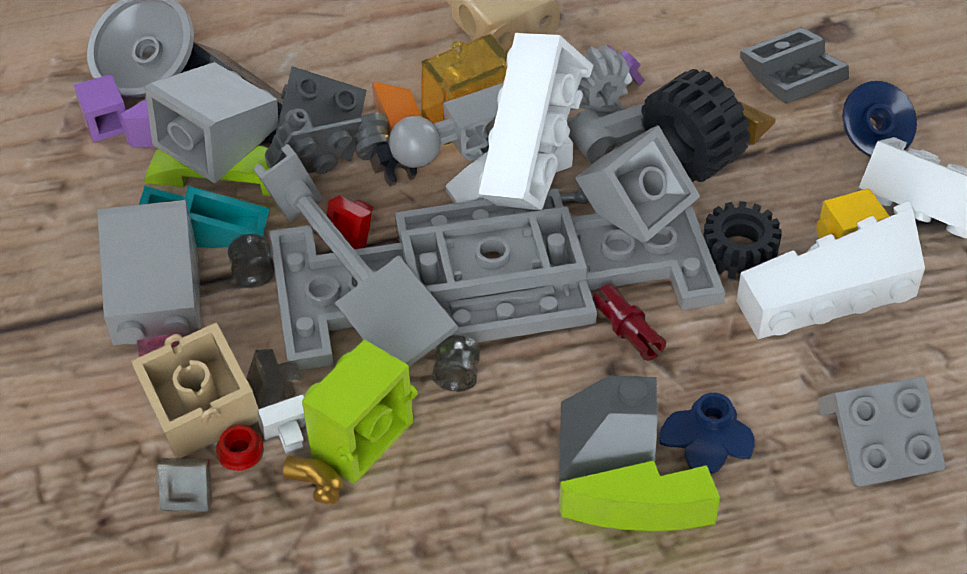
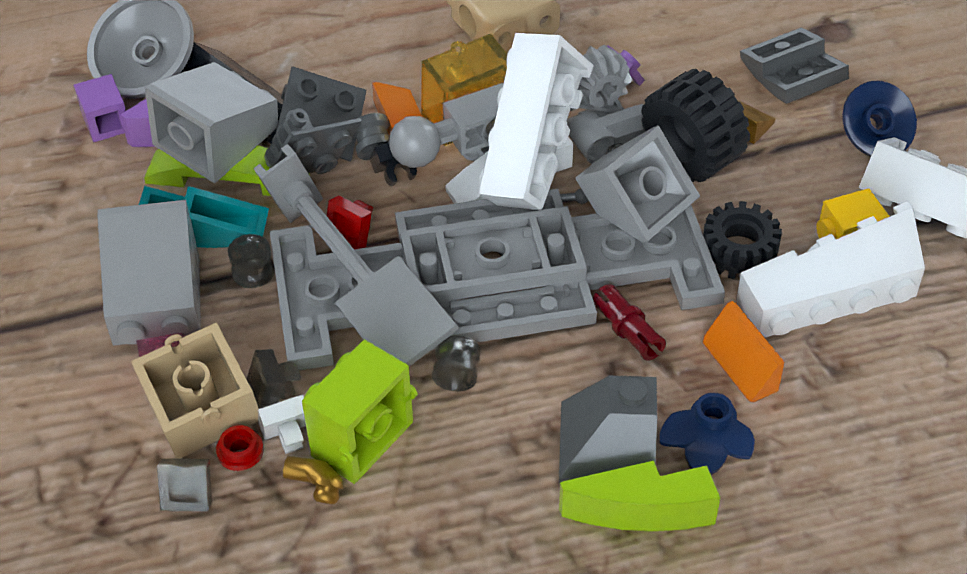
light grey bracket [817,376,945,487] -> none
none -> orange slope [703,301,785,402]

